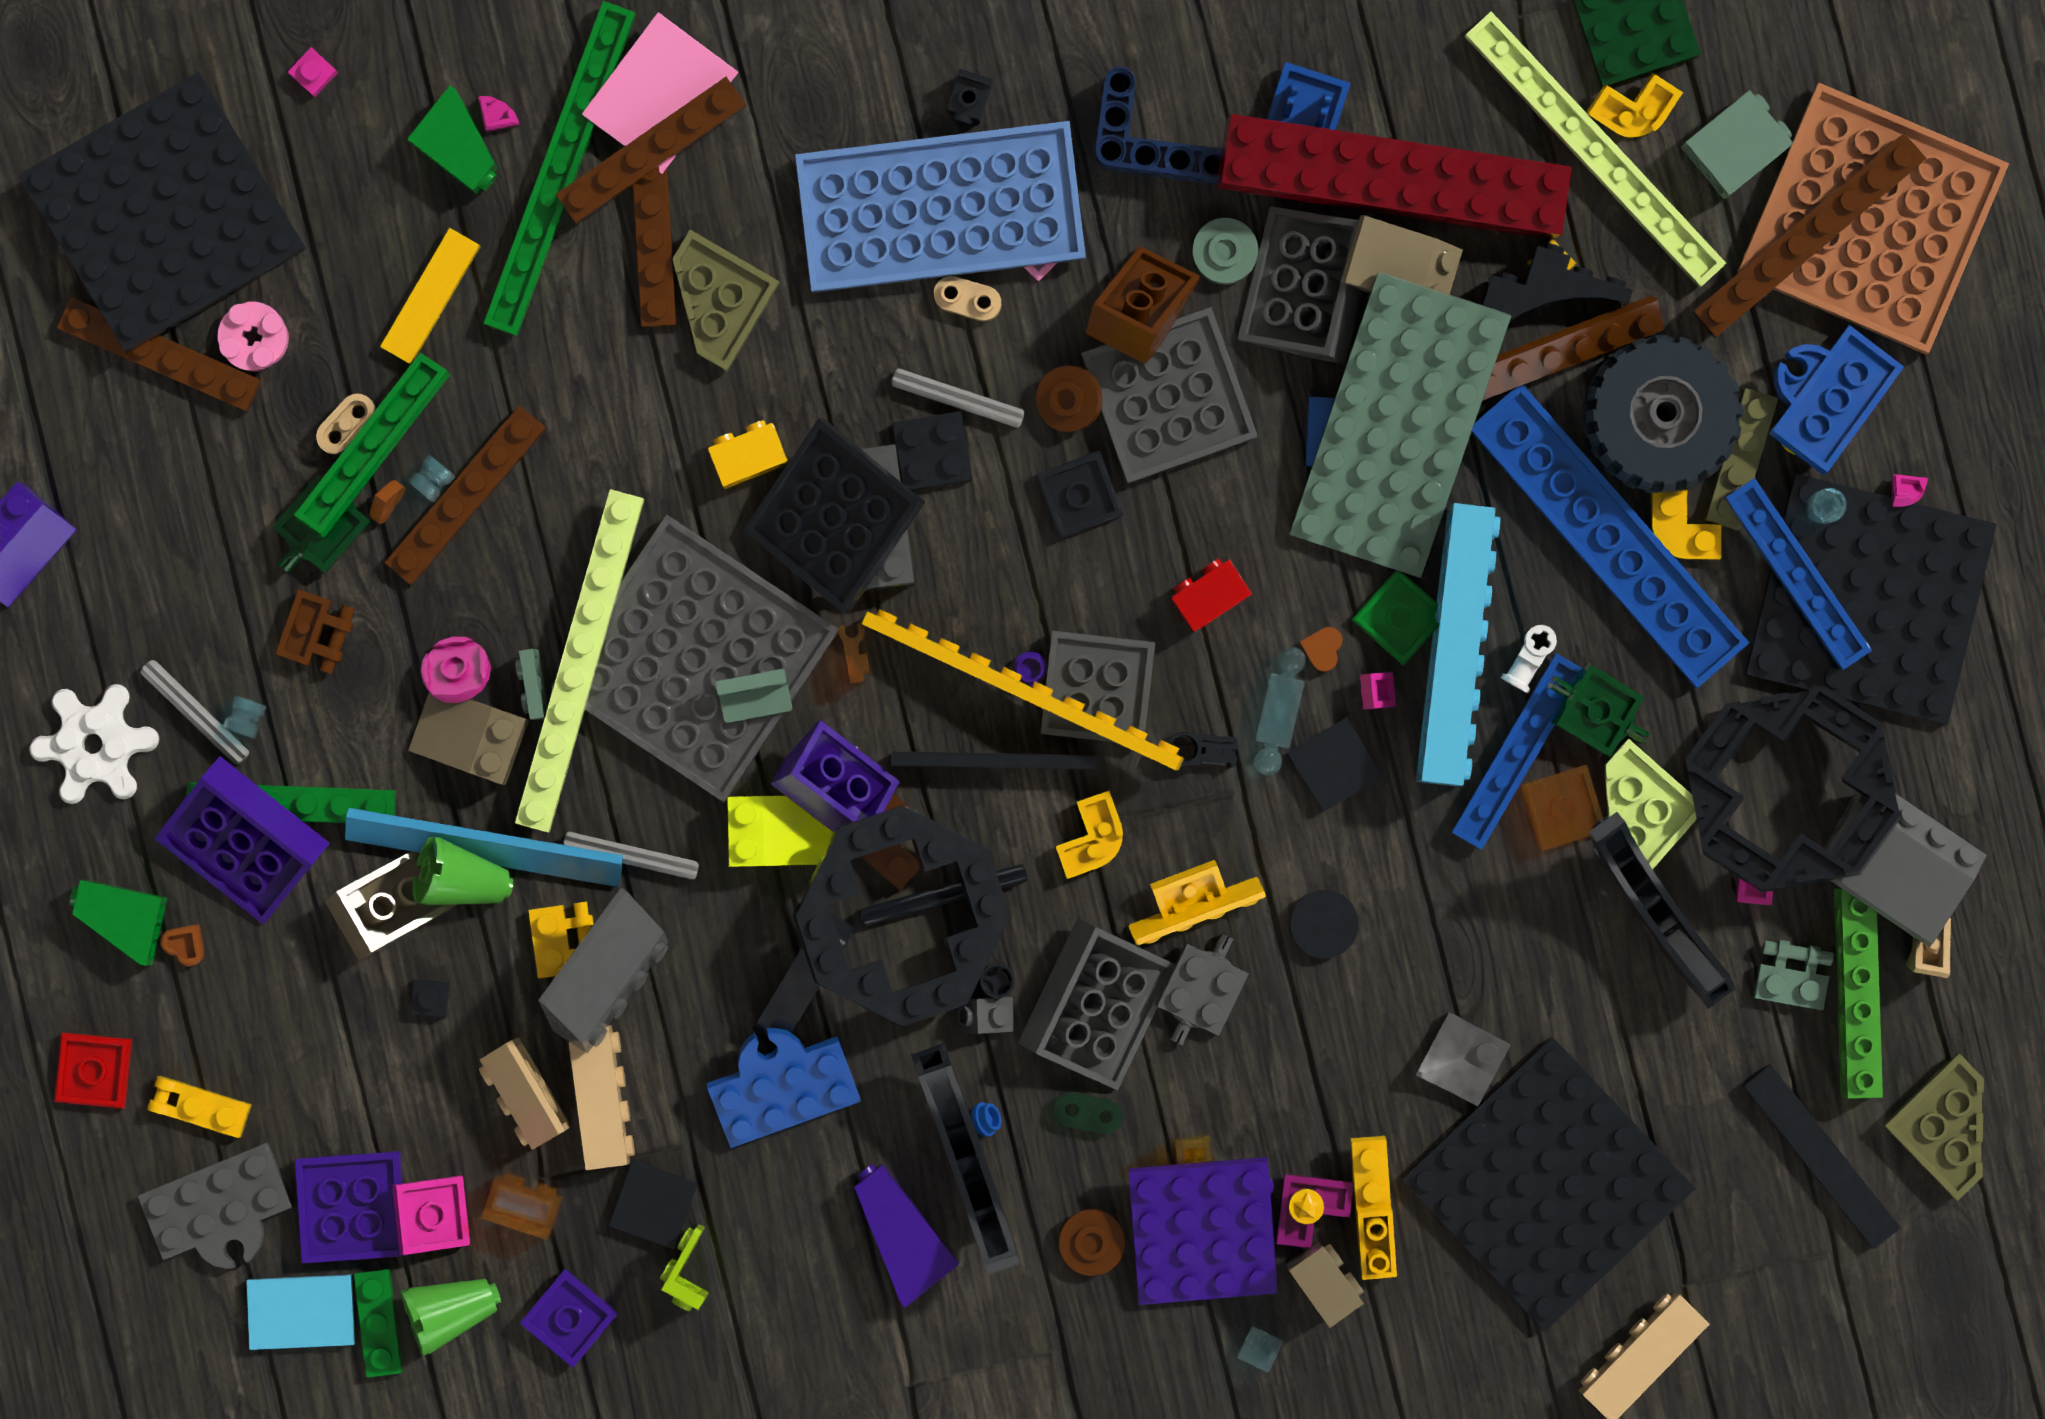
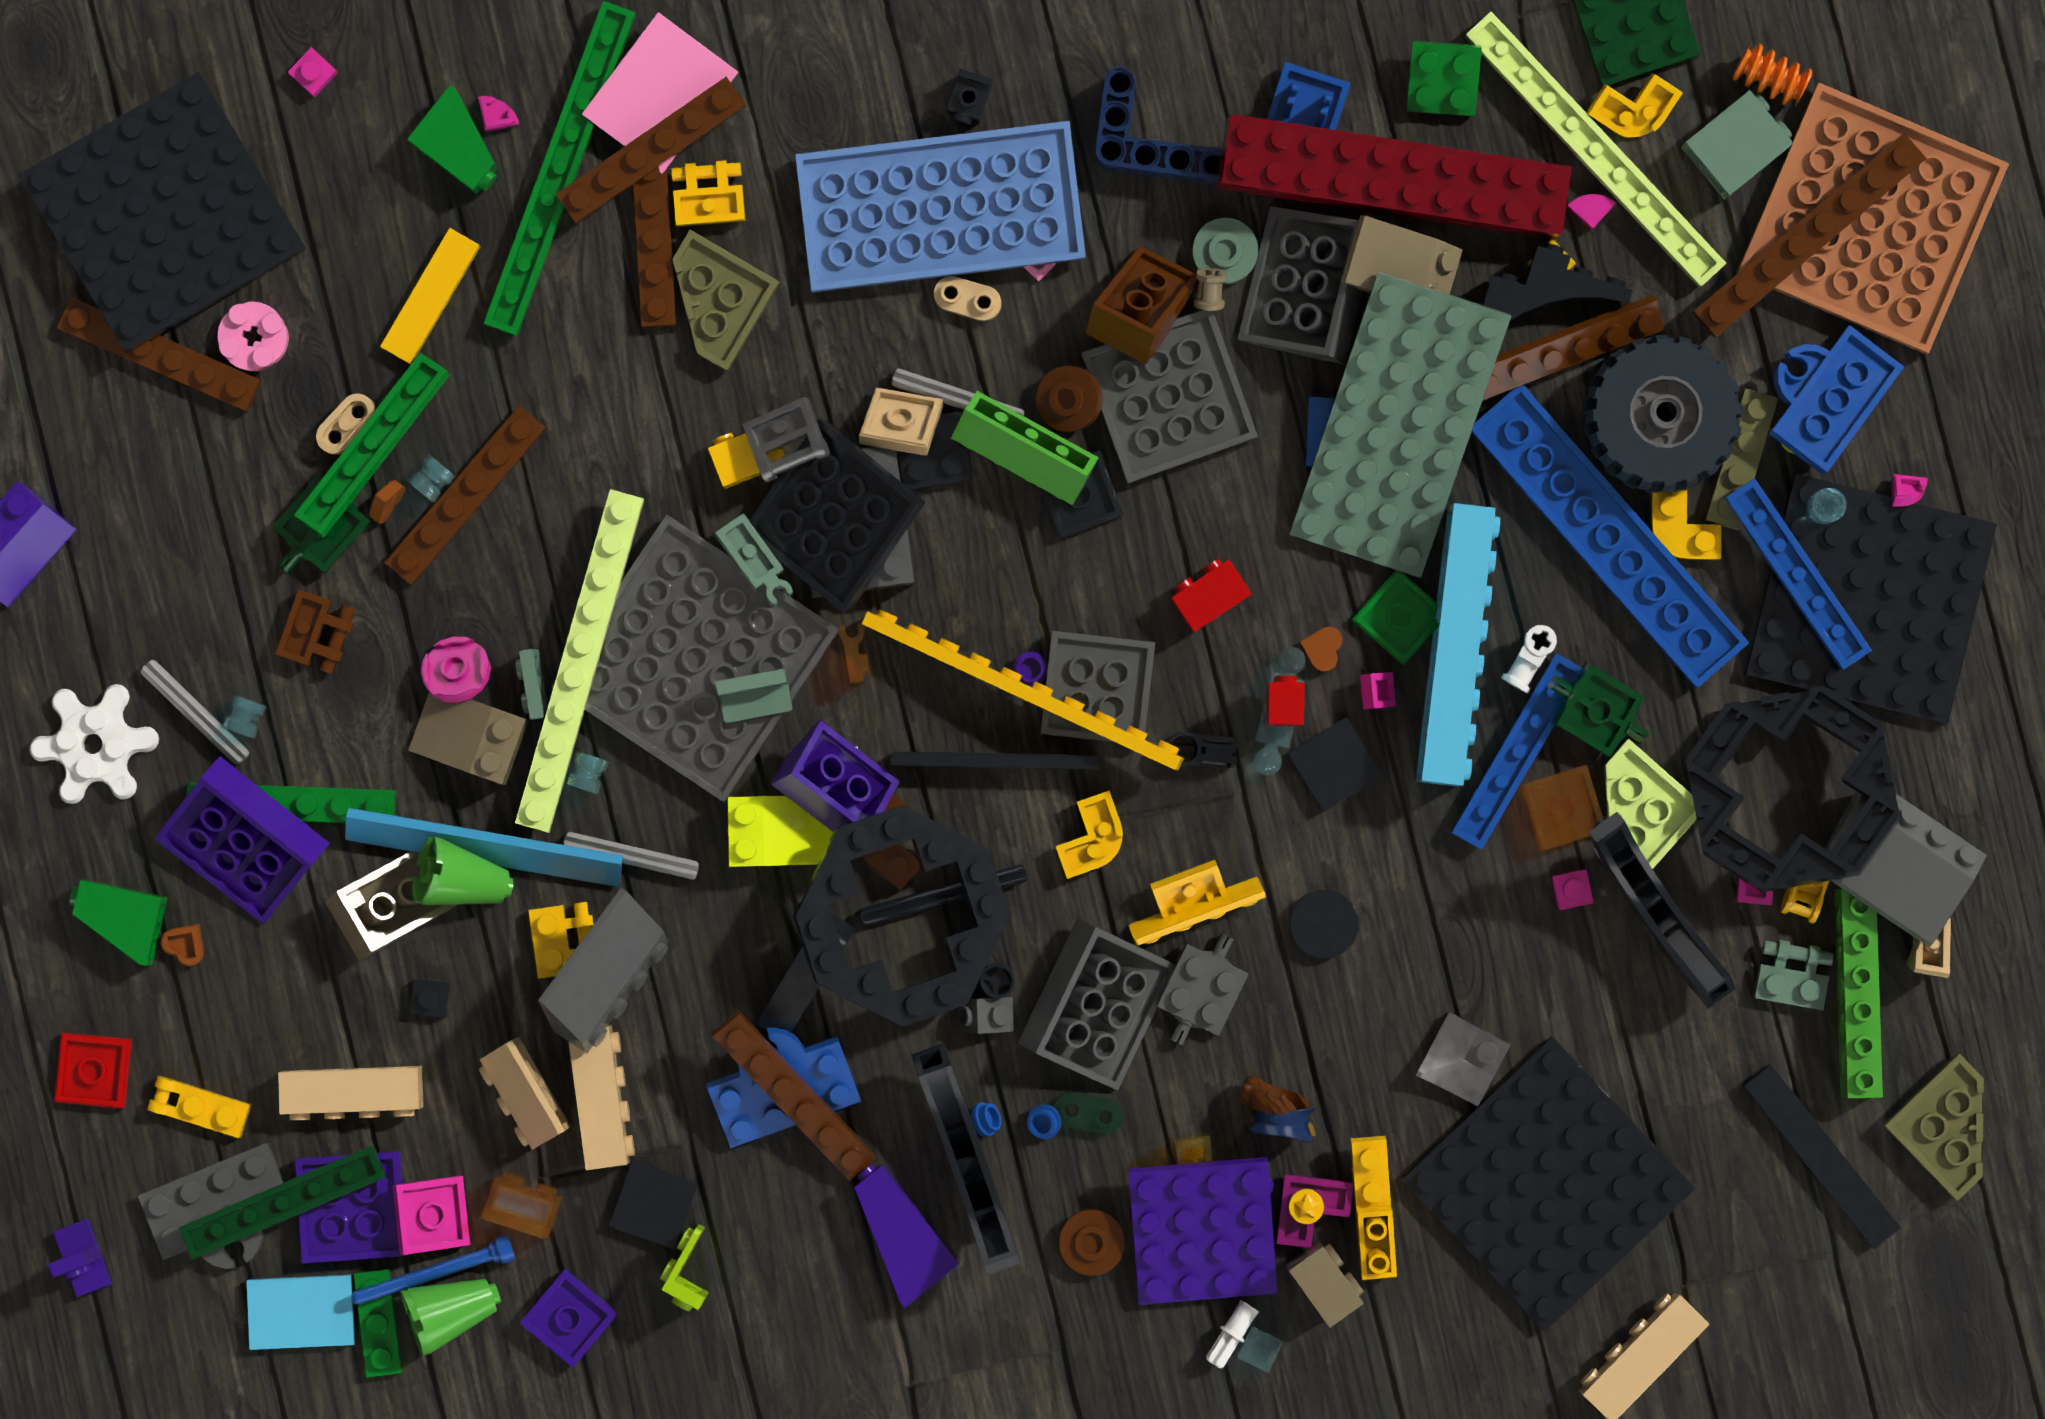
none -> dark purple bracket [48,1219,112,1297]
none -> dark green plate [178,1145,387,1260]
none -> tan brick [278,1066,423,1120]
none -> blue piece [351,1233,516,1304]
none -> clear light blue wheel [566,751,609,794]
none -> yellow plate [672,160,746,227]
none -> reddish brown plate [712,1010,876,1181]
none -> sand green plate [715,513,793,607]
none -> flat silver plate [742,397,830,482]
none -> tan tile [859,387,943,456]
none -> bright green brick [951,391,1098,505]
none -> blue plate [1027,1104,1062,1139]
none -> dark tan bush [1193,268,1226,311]
none -> white axle [1206,1300,1259,1368]
none -> piece [1239,1076,1317,1143]
none -> red brick [1265,675,1305,727]
none -> green plate [1406,41,1482,116]
none -> dark pink plate [1551,869,1594,910]
none -> dark pink tile [1567,194,1616,230]
none -> orange piece [1733,43,1812,106]
none -> yellow piece [1780,881,1829,924]

